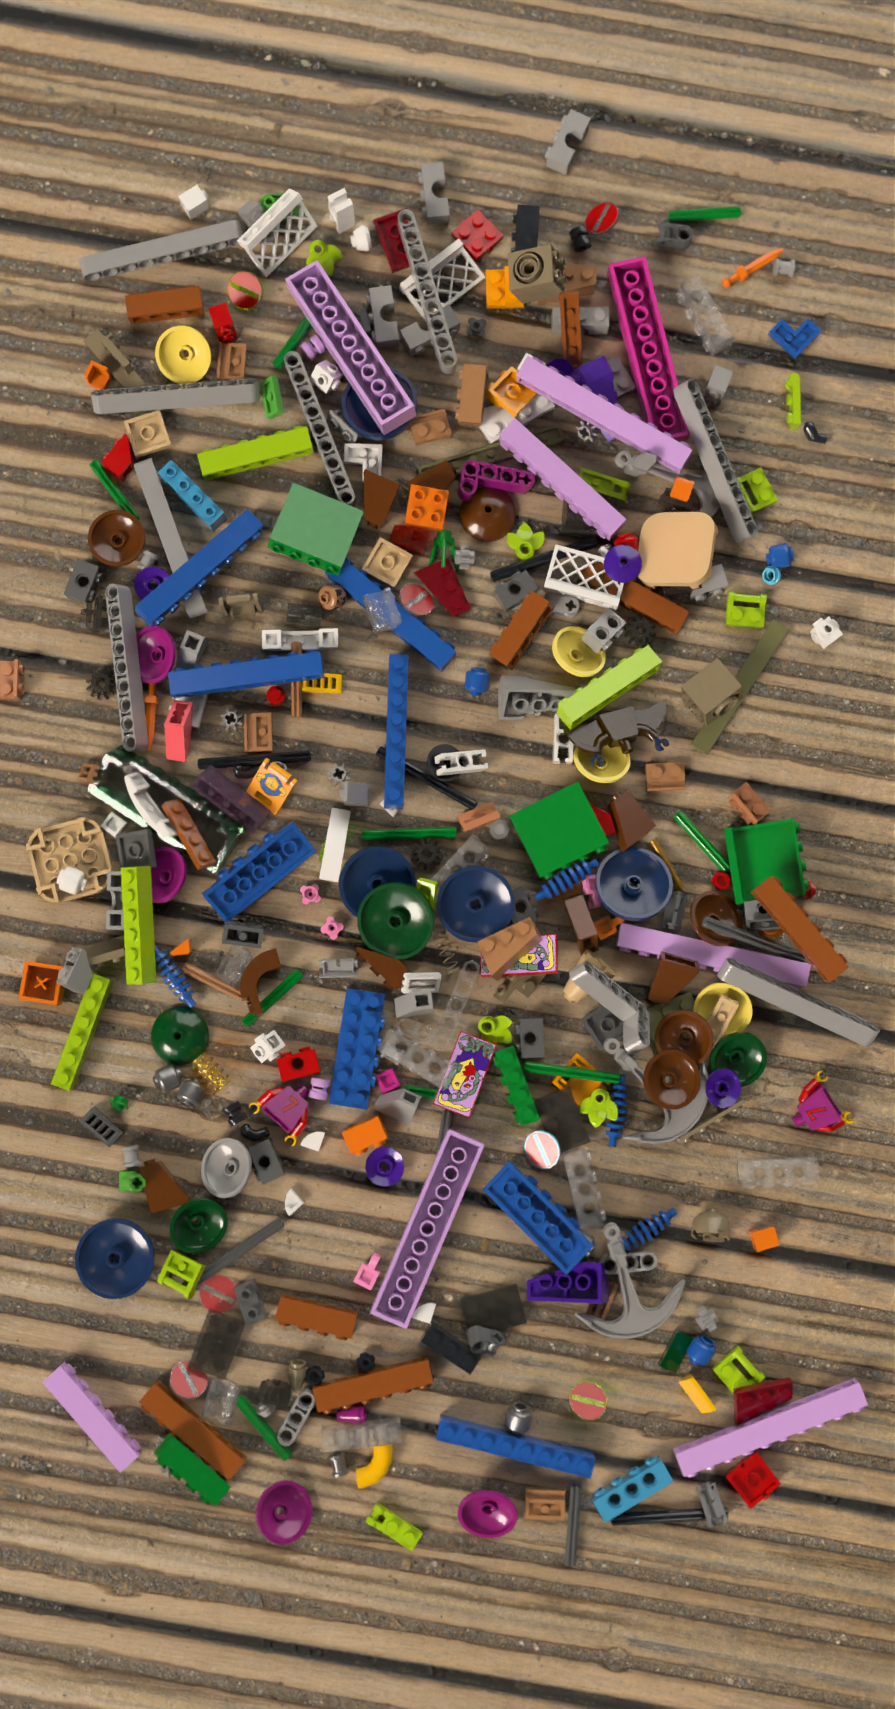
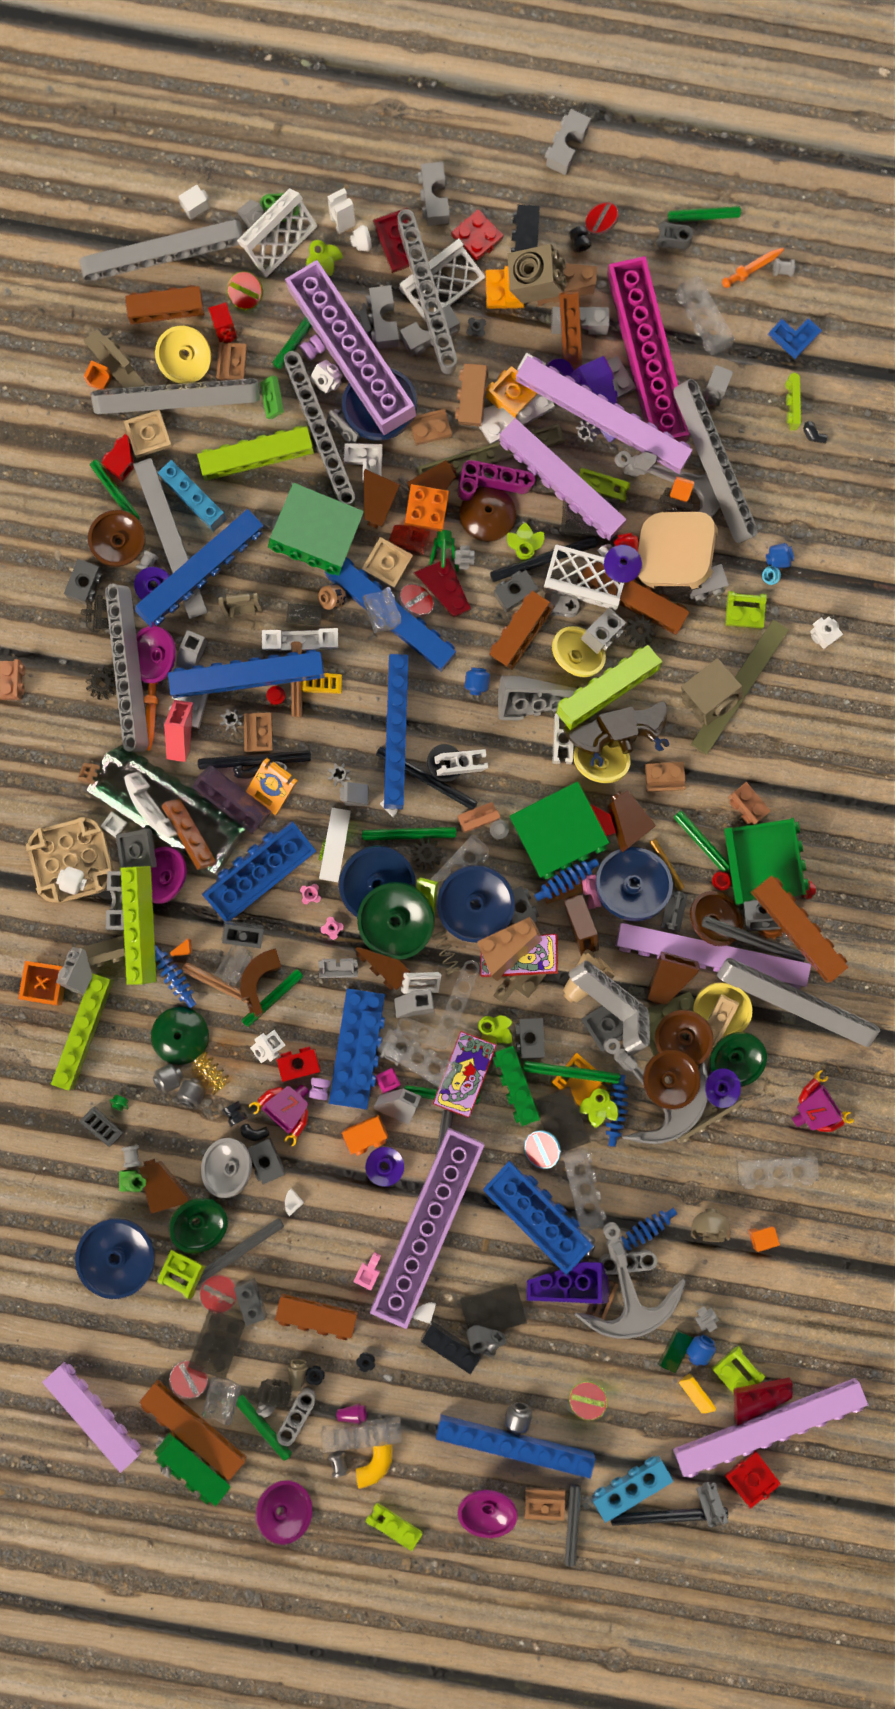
white tile [300,1131,325,1152] -> none
dark orange brick [313,1355,434,1414] -> none
orange plate [594,915,626,941] -> none
lime plate [737,468,778,514] -> none

